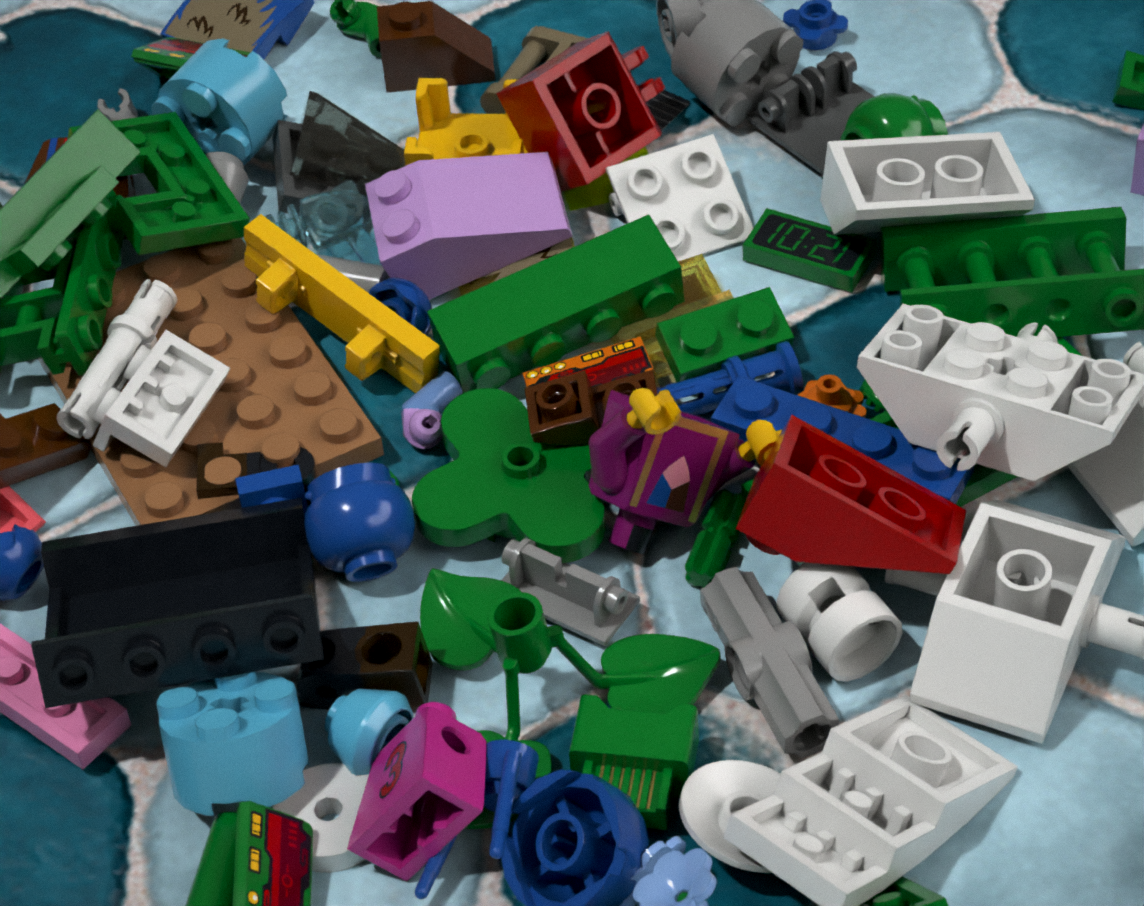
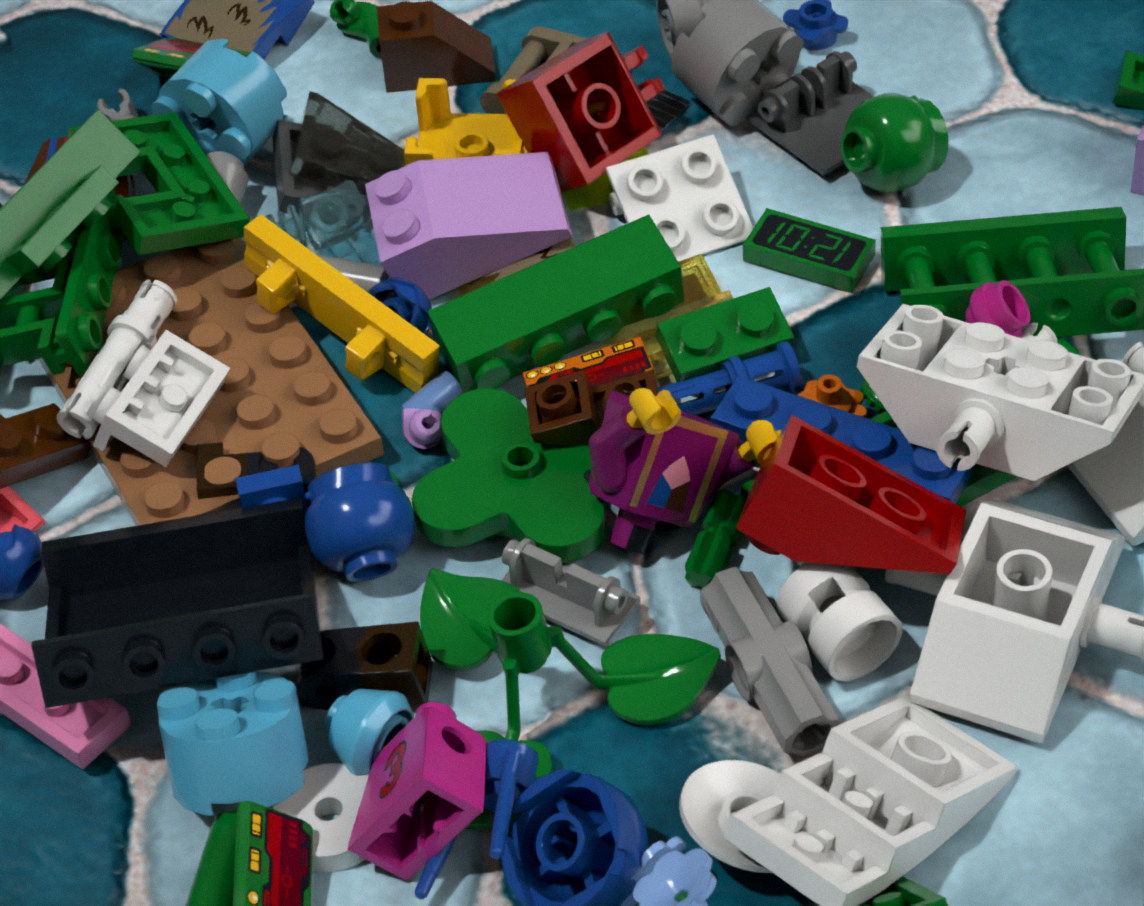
green piece [569,694,699,830] -> none
white slope [820,132,1035,235] -> none
none -> dark pink plate [965,280,1030,337]

